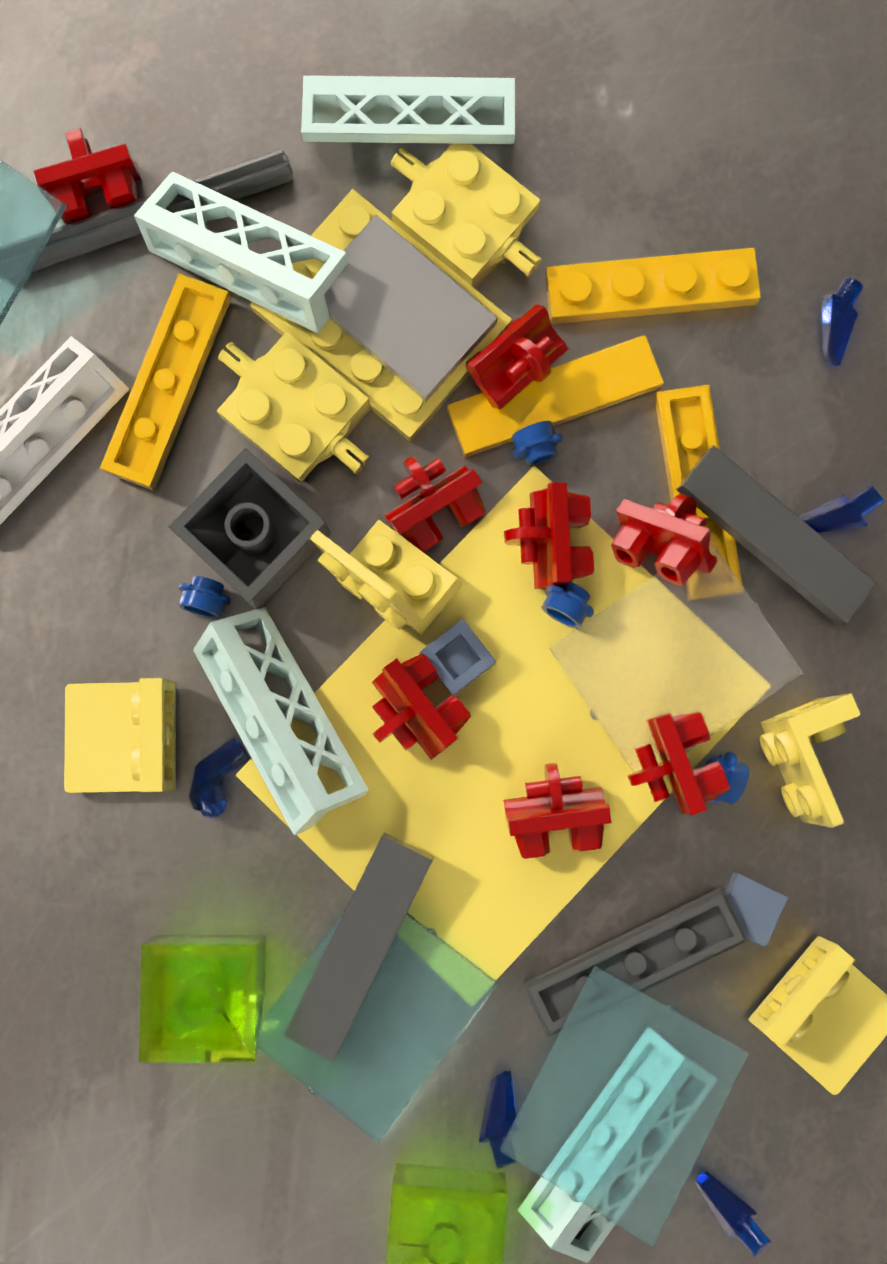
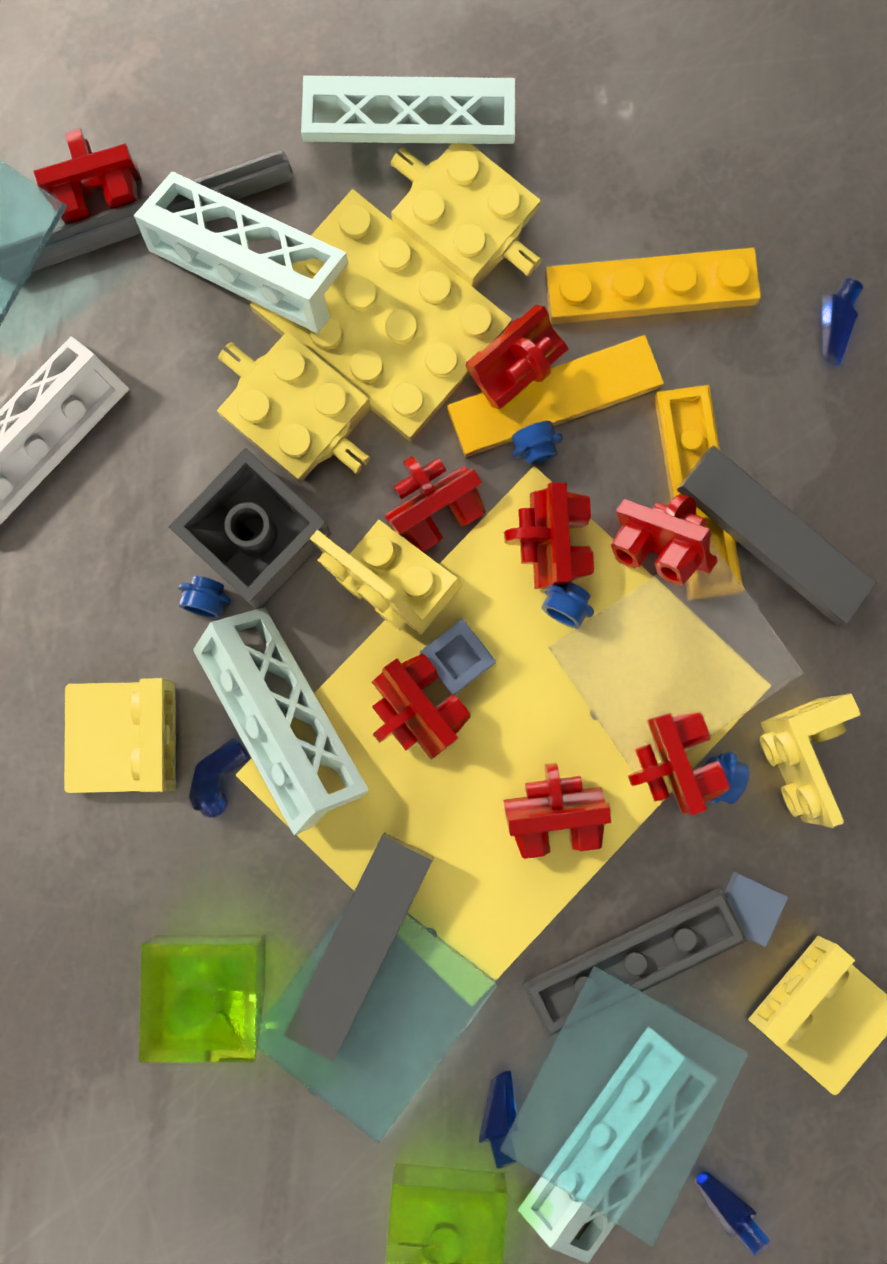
yellow plate [100,273,231,491] -> none
light grey tile [324,214,497,402] -> none
clear blue bar [799,485,885,533] -> none

